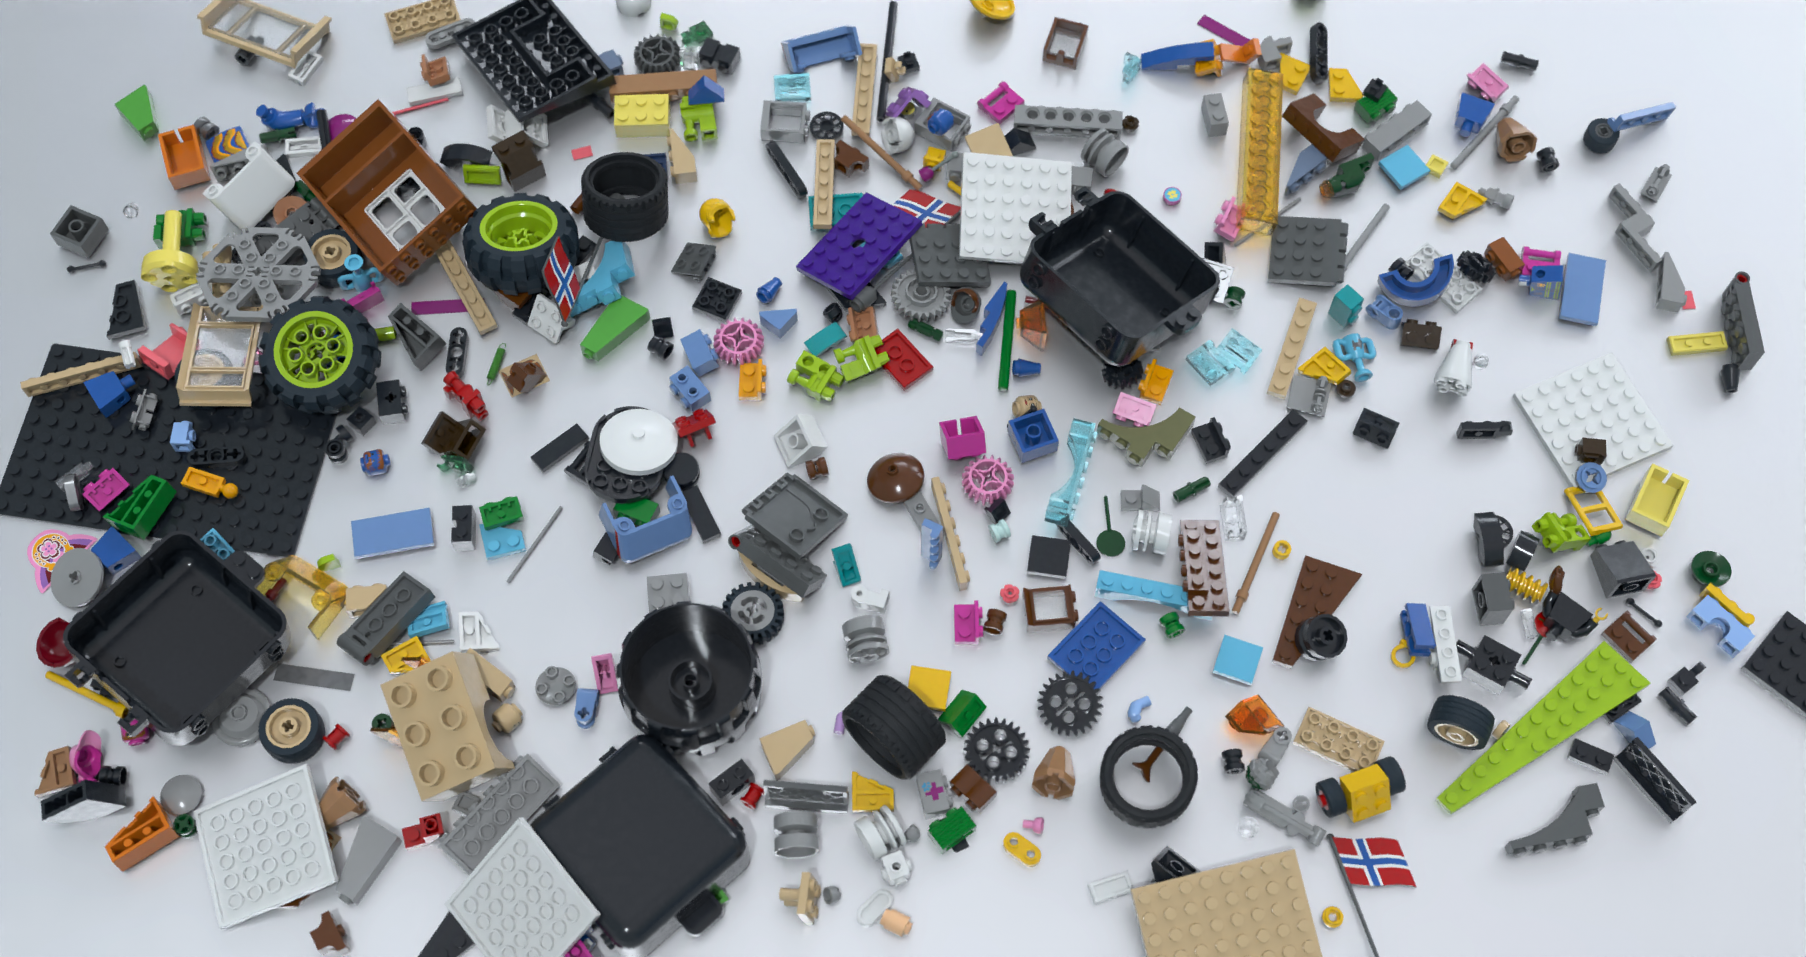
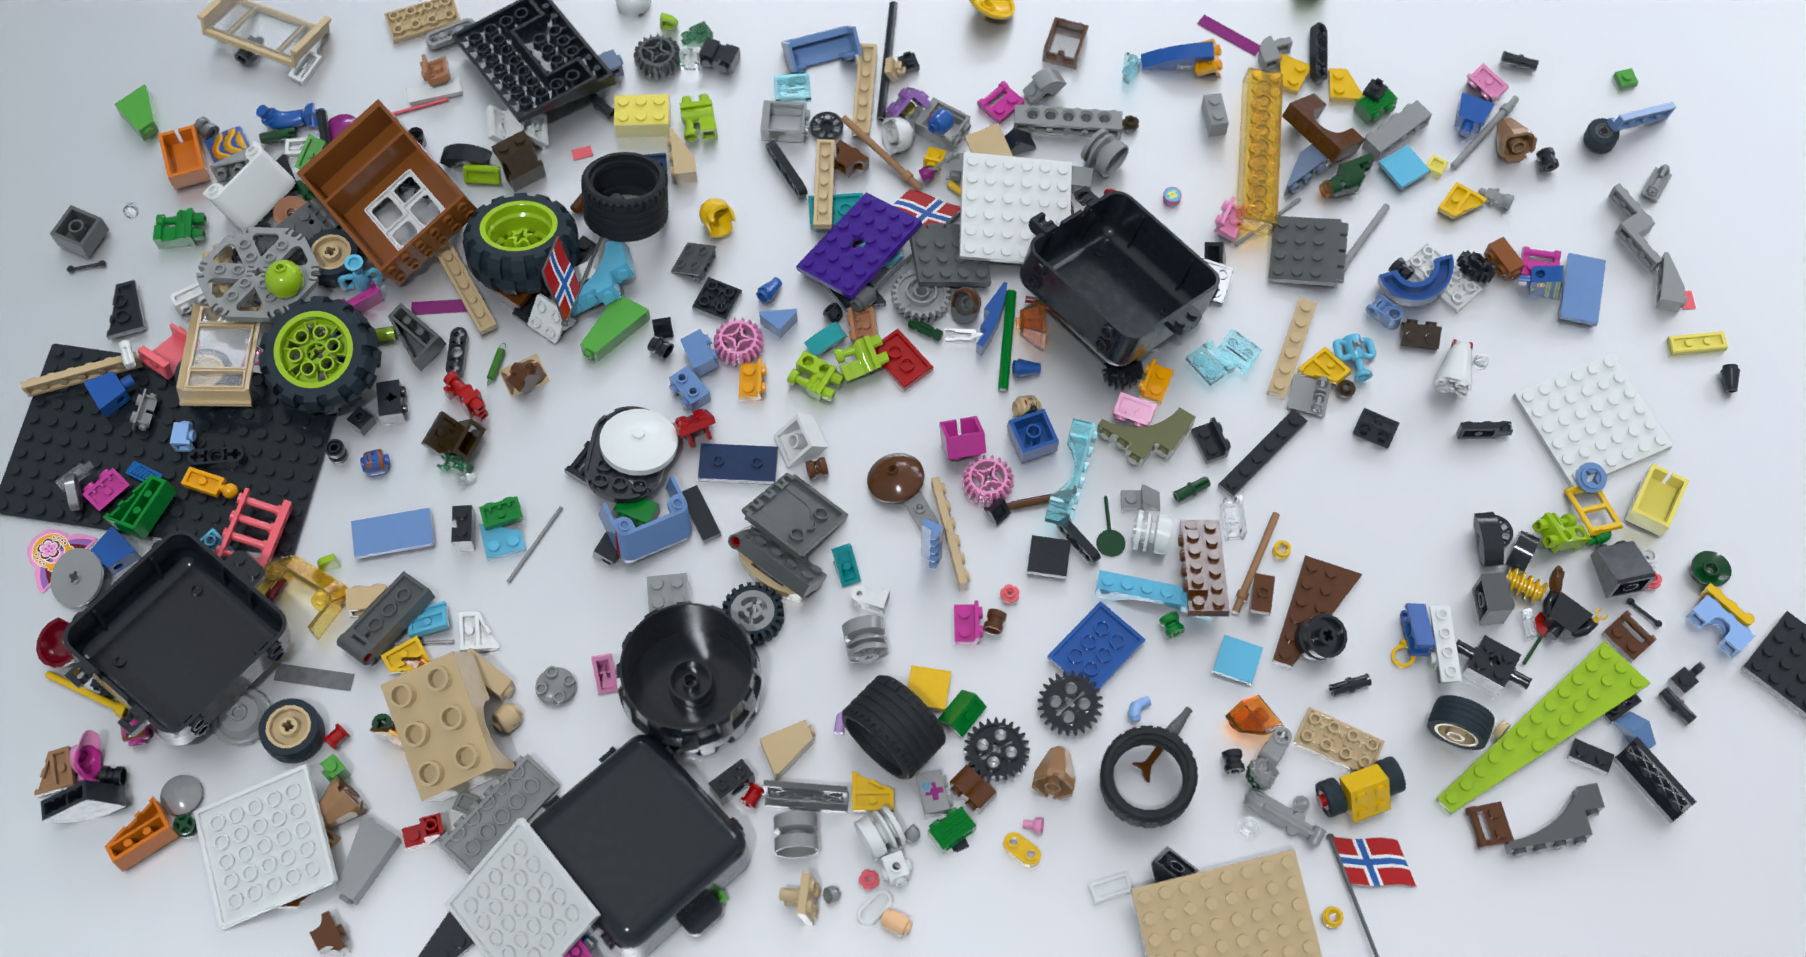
light yellow piece [141,210,199,292] -> none
black tile [334,424,353,443] -> none
black tile [531,423,589,473] -> none
medium blue piece [574,688,599,729] -> none
medium nougat brick [609,69,717,104] -> none
black head [663,452,700,491] -> none
blue slope [688,75,725,105] -> none
light aqua wheel [988,519,1011,543] -> none
reddish brown window [1022,584,1079,633] -> none
orange bracket [1218,38,1262,64] -> none
dark green wheel [1223,286,1246,309] -> none
teal brick [1328,284,1364,328] -> none
dark brown window [1574,437,1607,465] -> none
dark grey hinge [1721,271,1765,370] -> none
none -> clear blue sticker [125,461,162,482]
none -> coral fence [215,488,292,574]
none -> lime cylinder [264,260,305,298]
none -> bright green plate [294,134,327,170]
none -> bright green brick [320,753,351,782]
none -> dark blue plate [698,443,778,484]
none -> coral plate [859,869,879,890]
none -> reddish brown piece [1006,490,1076,510]
none -> light grey brick [1022,68,1067,105]
none -> reddish brown brick [1249,573,1275,616]
none -> black pin [1329,673,1372,697]
none -> reddish brown plate [1465,801,1514,850]
none -> bright green plate [1613,68,1639,90]

